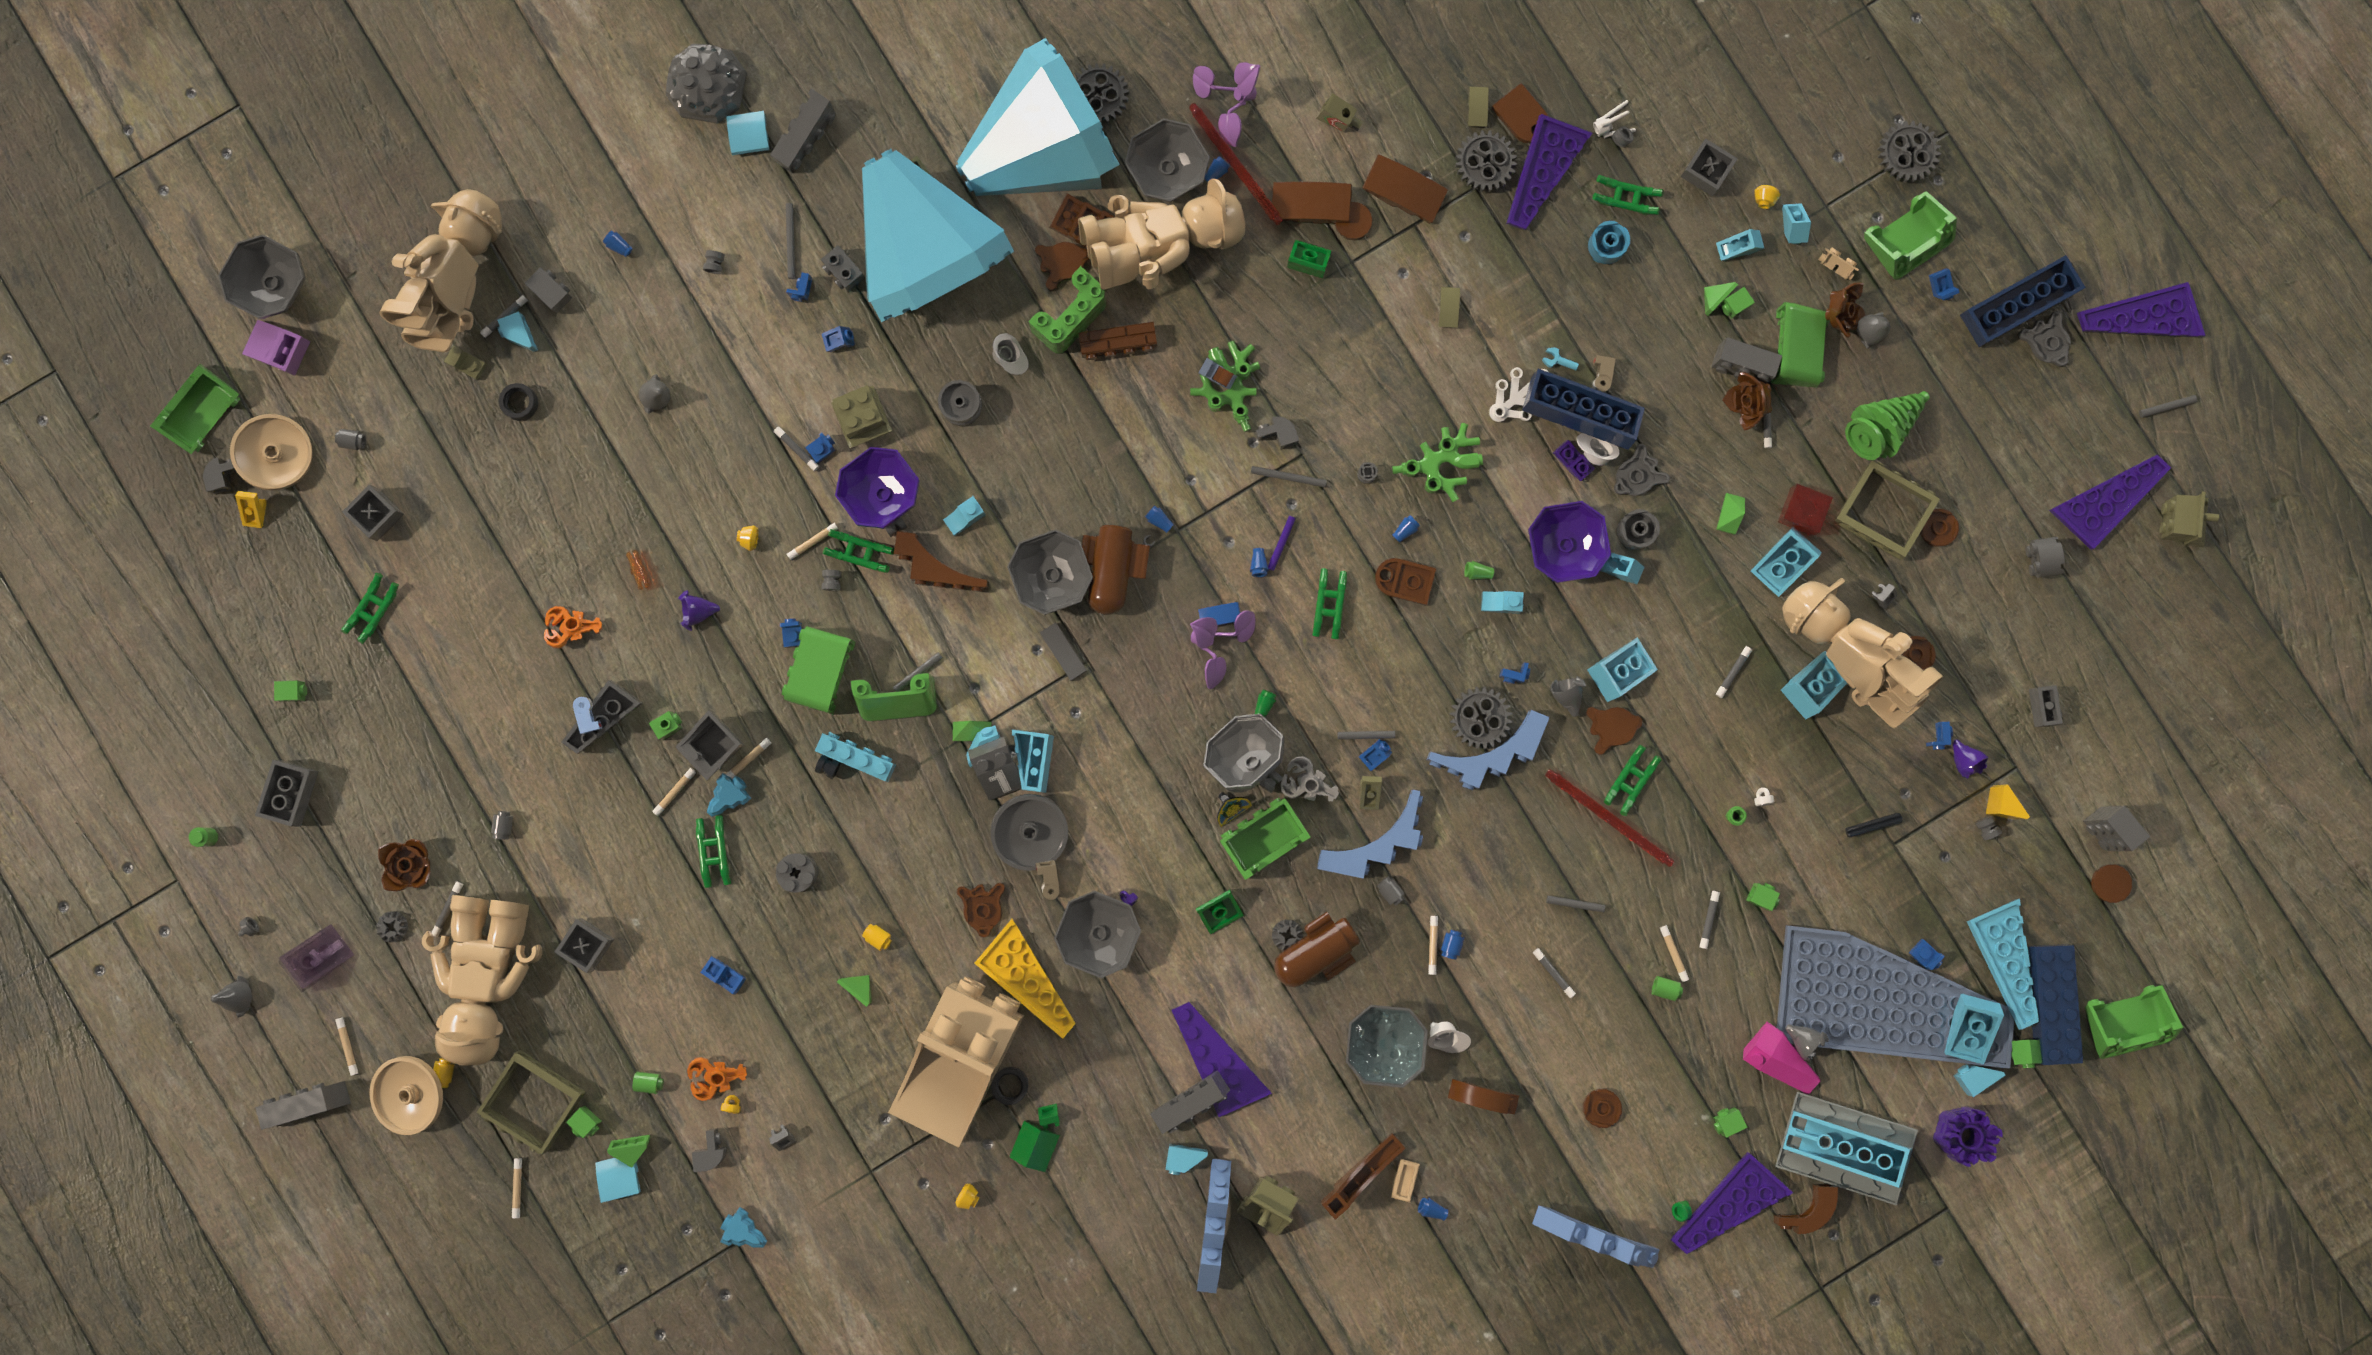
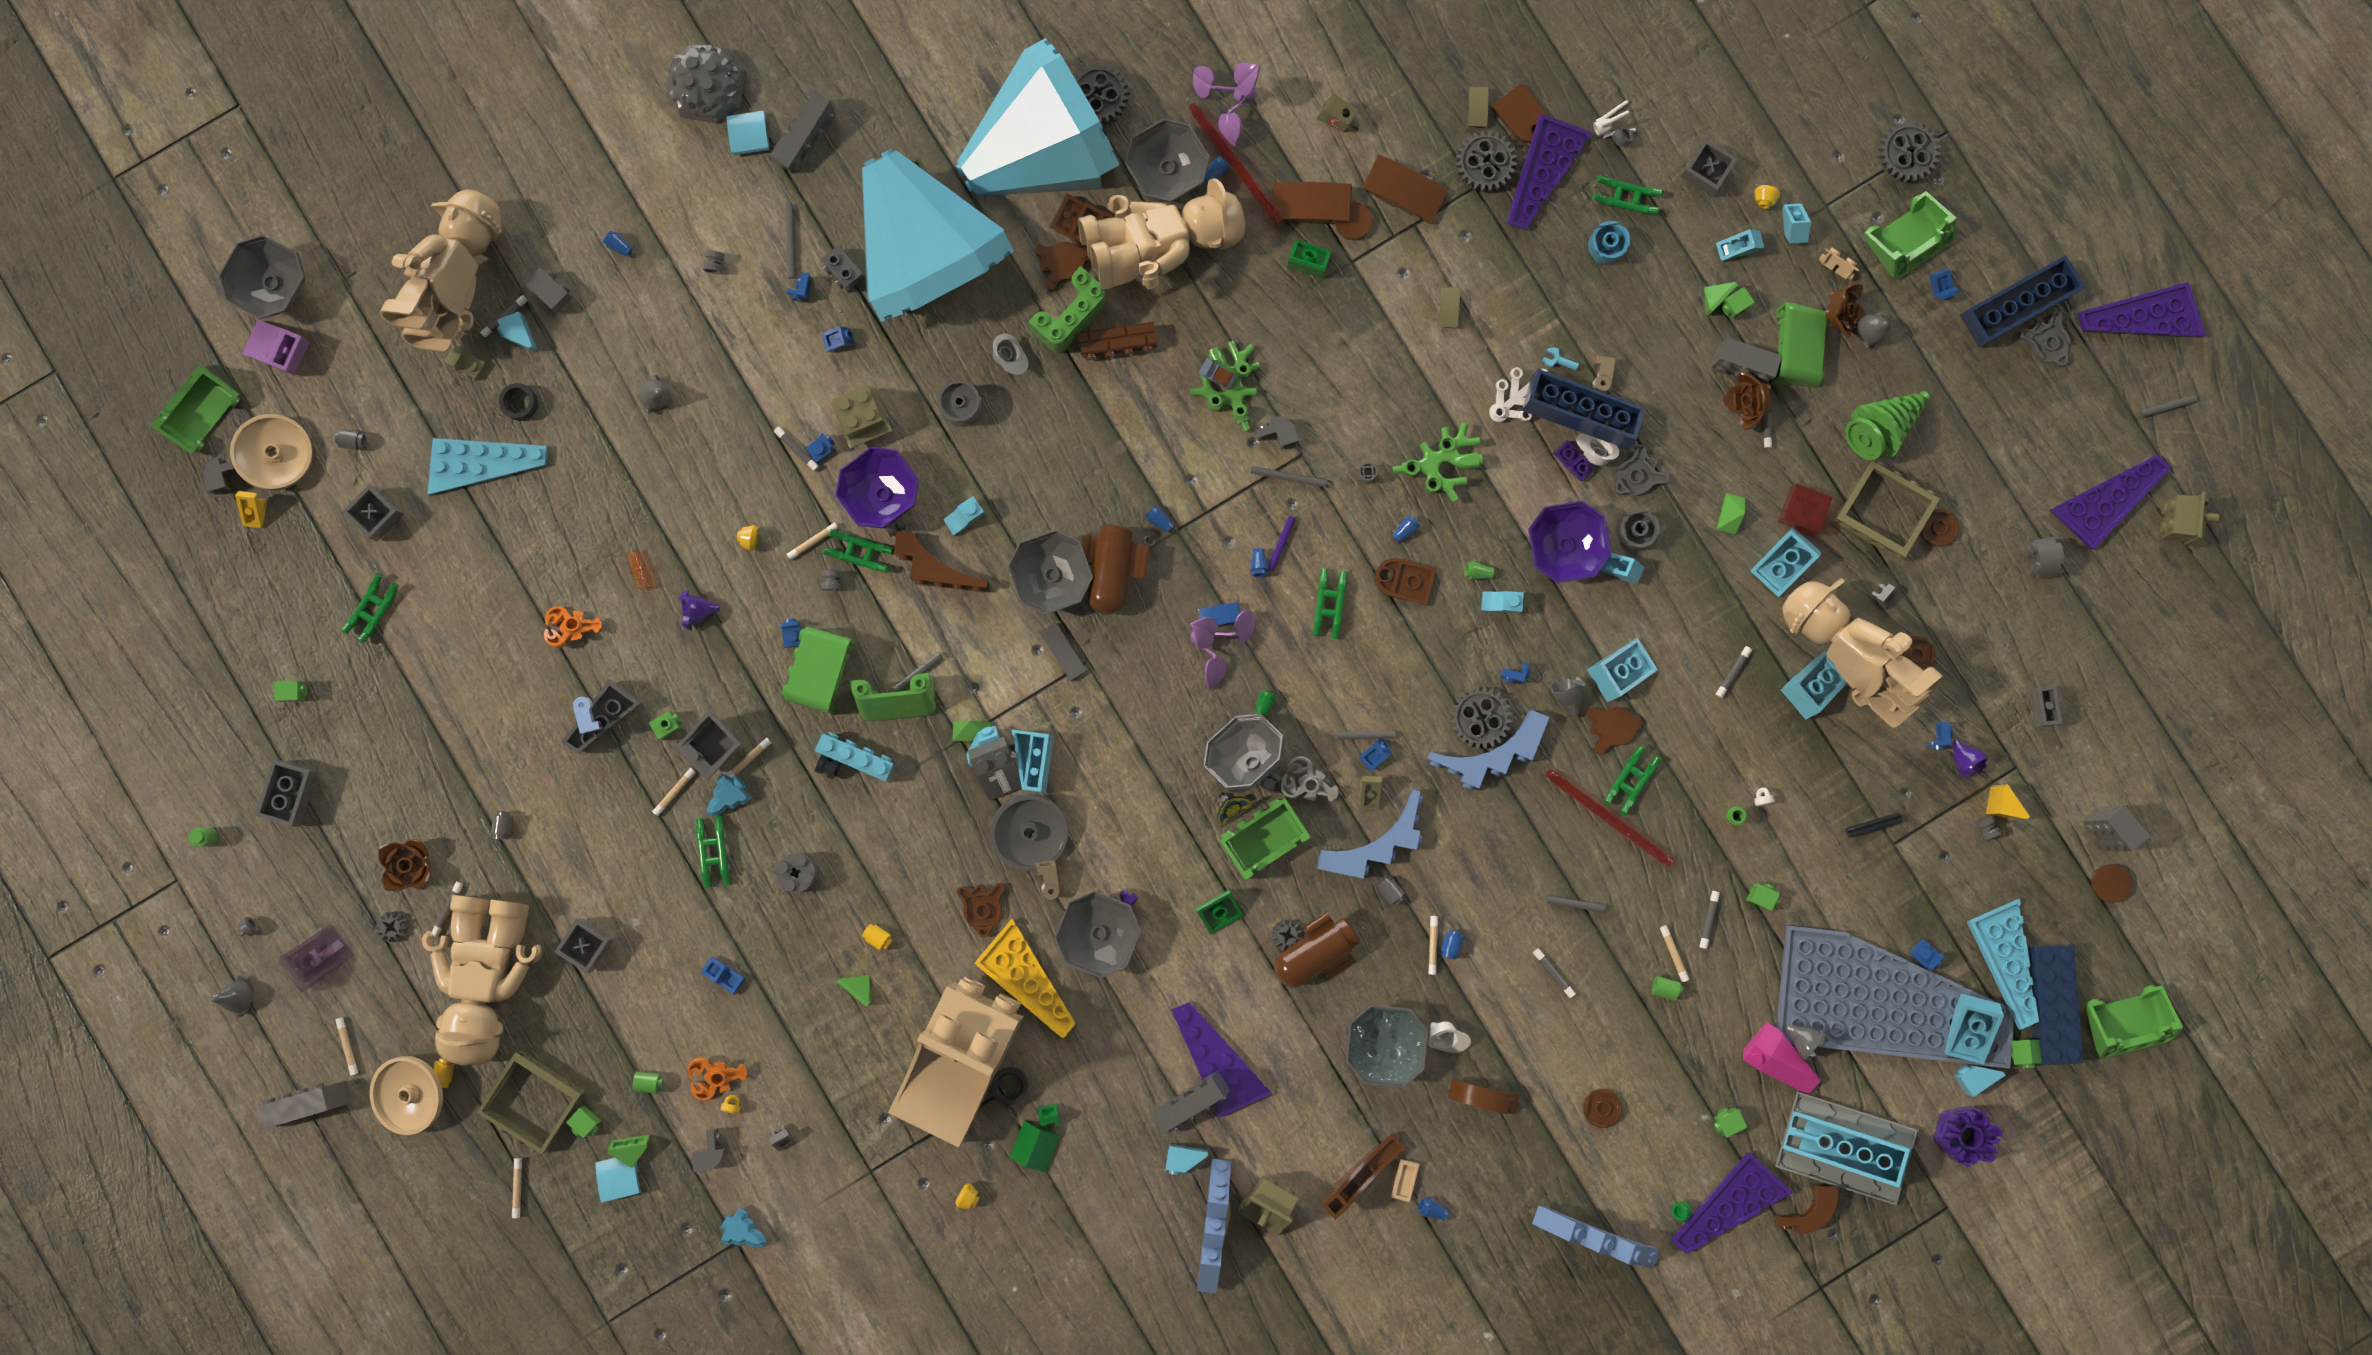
none -> medium azure wing [427,438,549,496]

